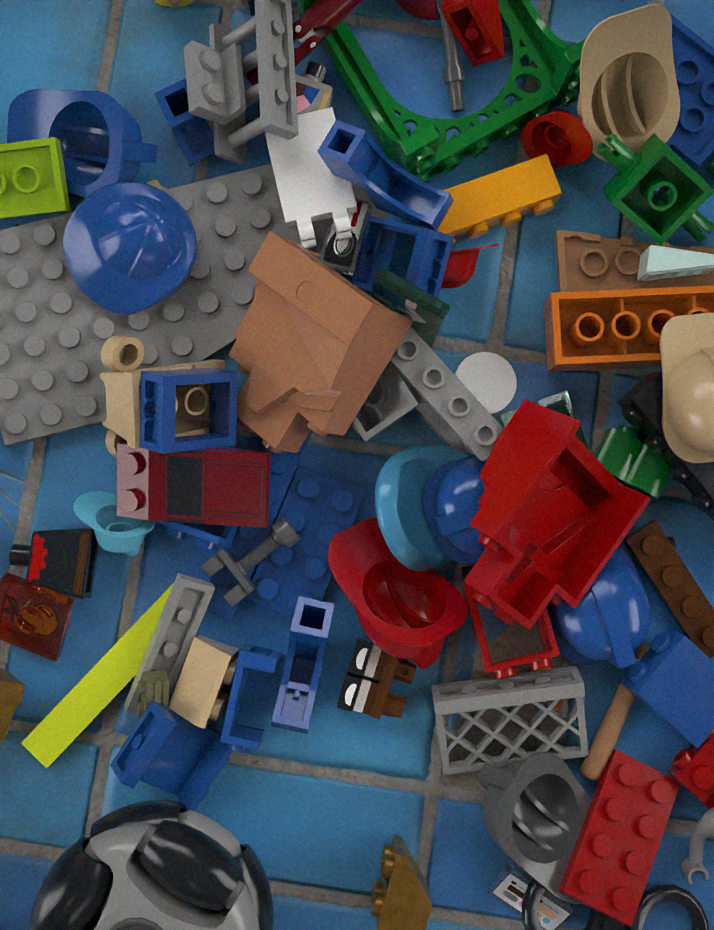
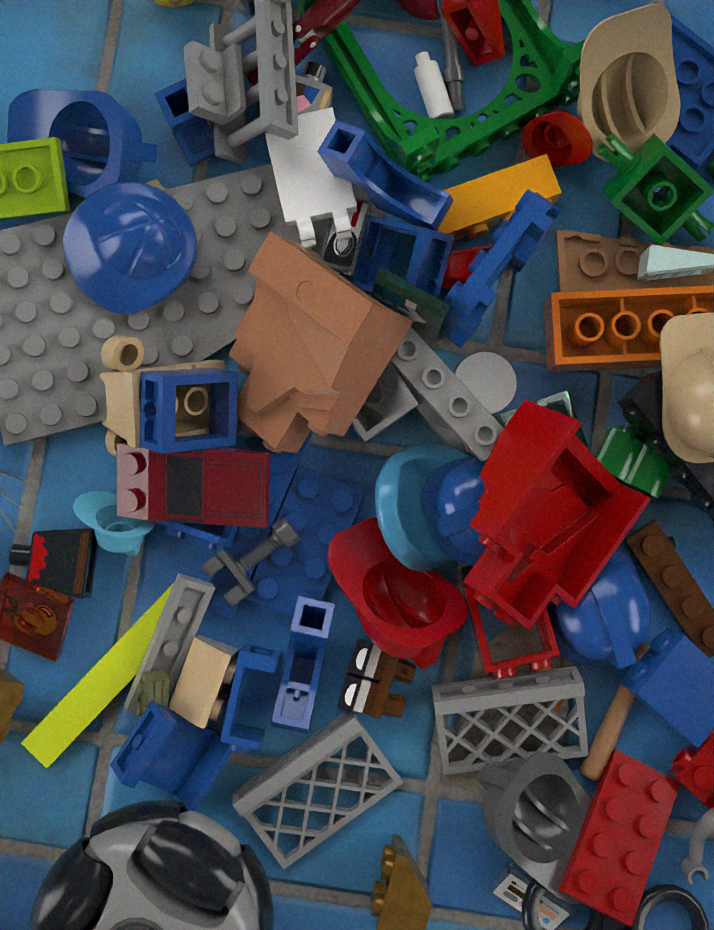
none -> light grey fence [232,710,403,870]
none -> white cylinder [414,51,455,119]
none -> blue plate [435,189,562,349]

